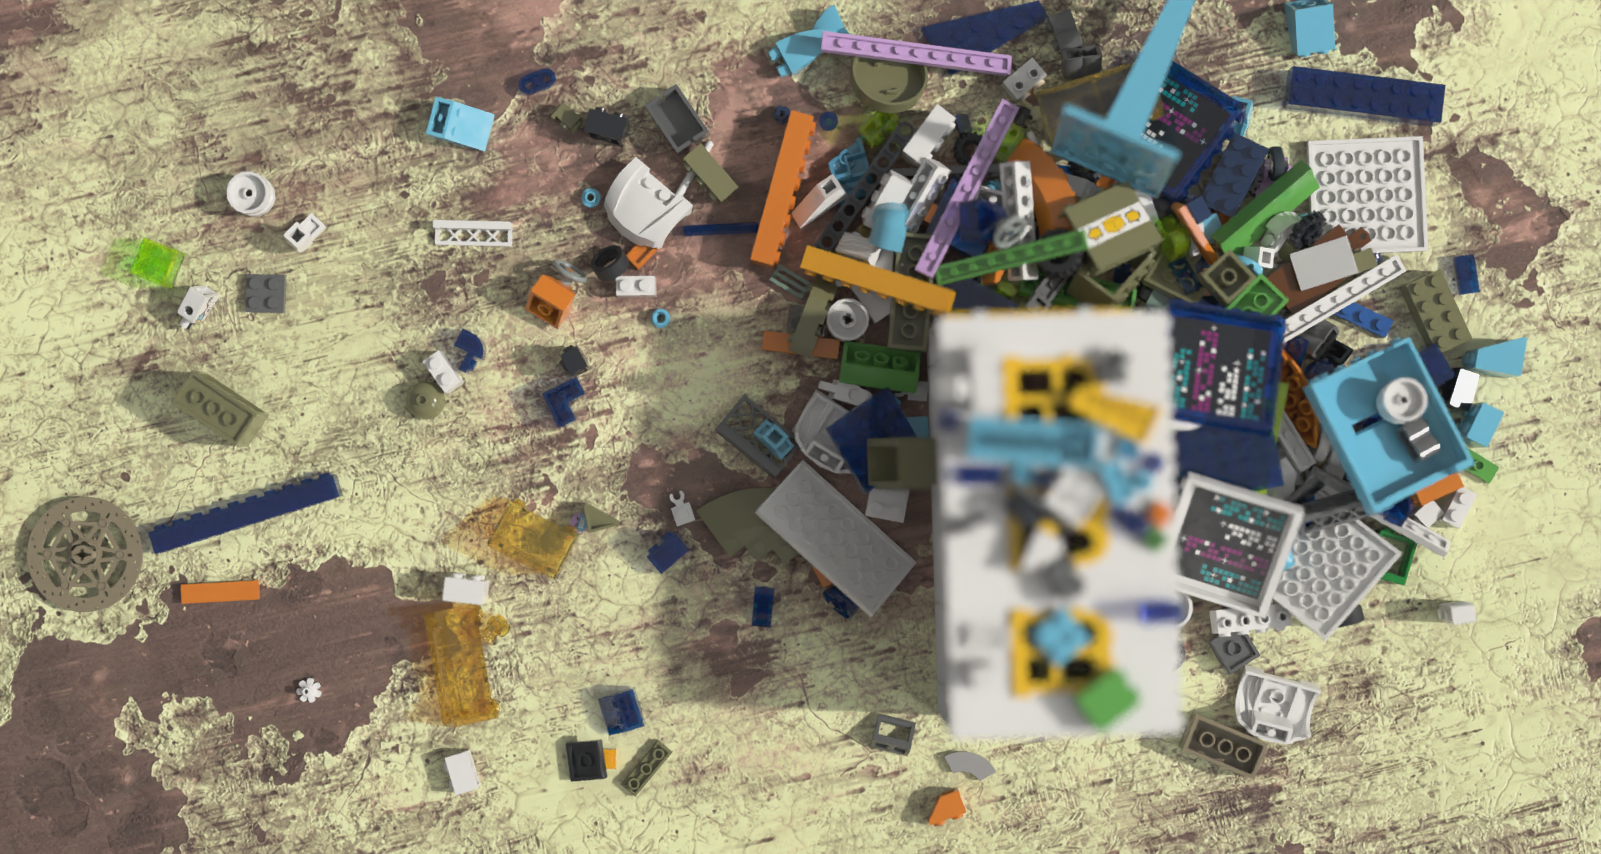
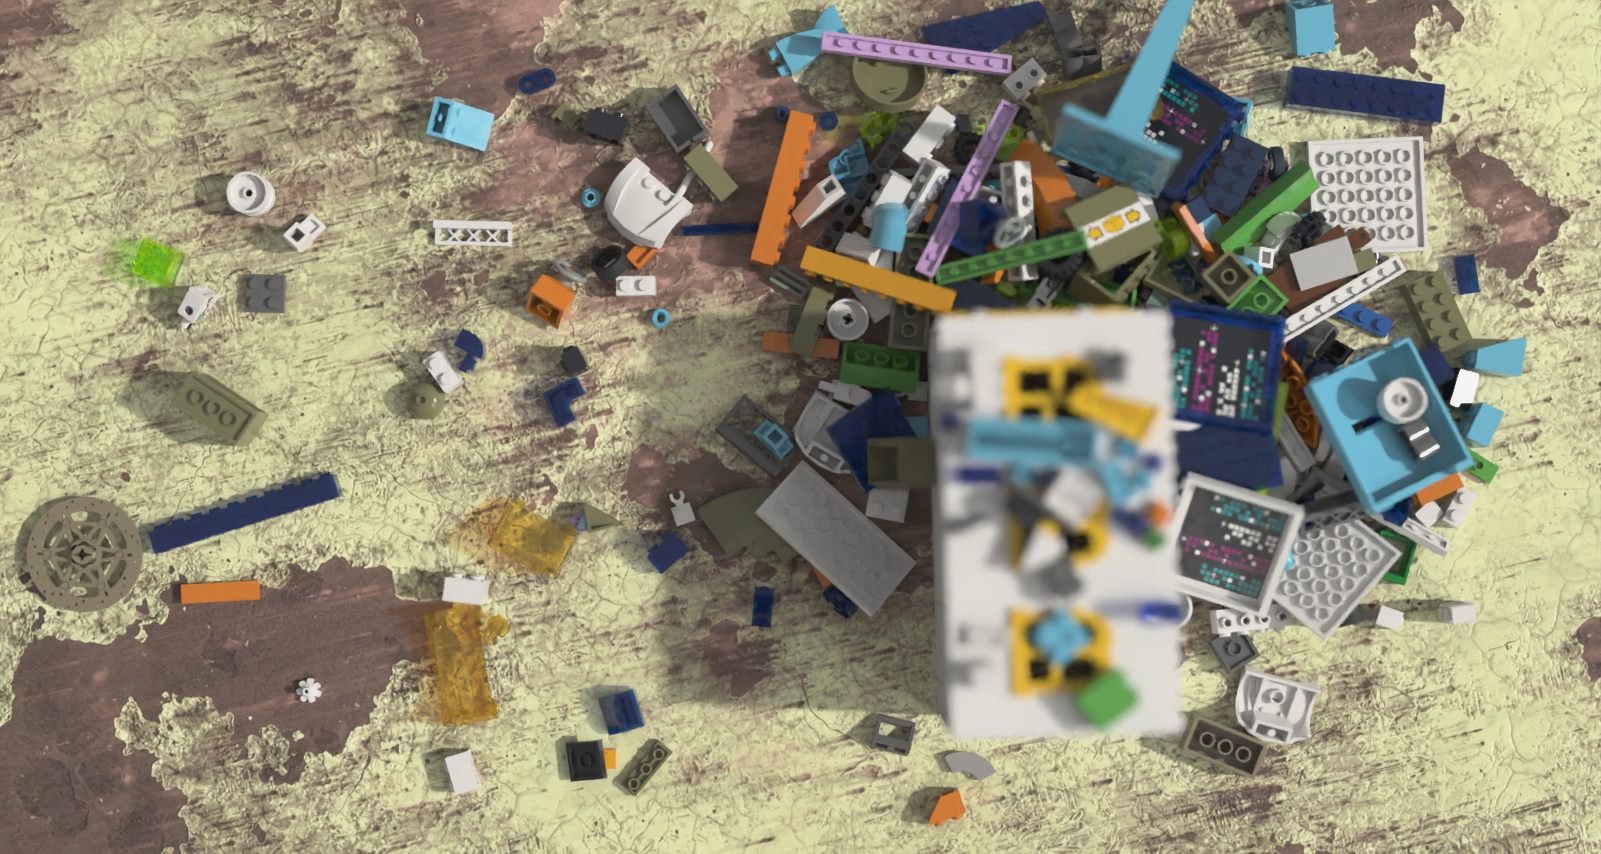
none -> white brick [1371,604,1404,631]

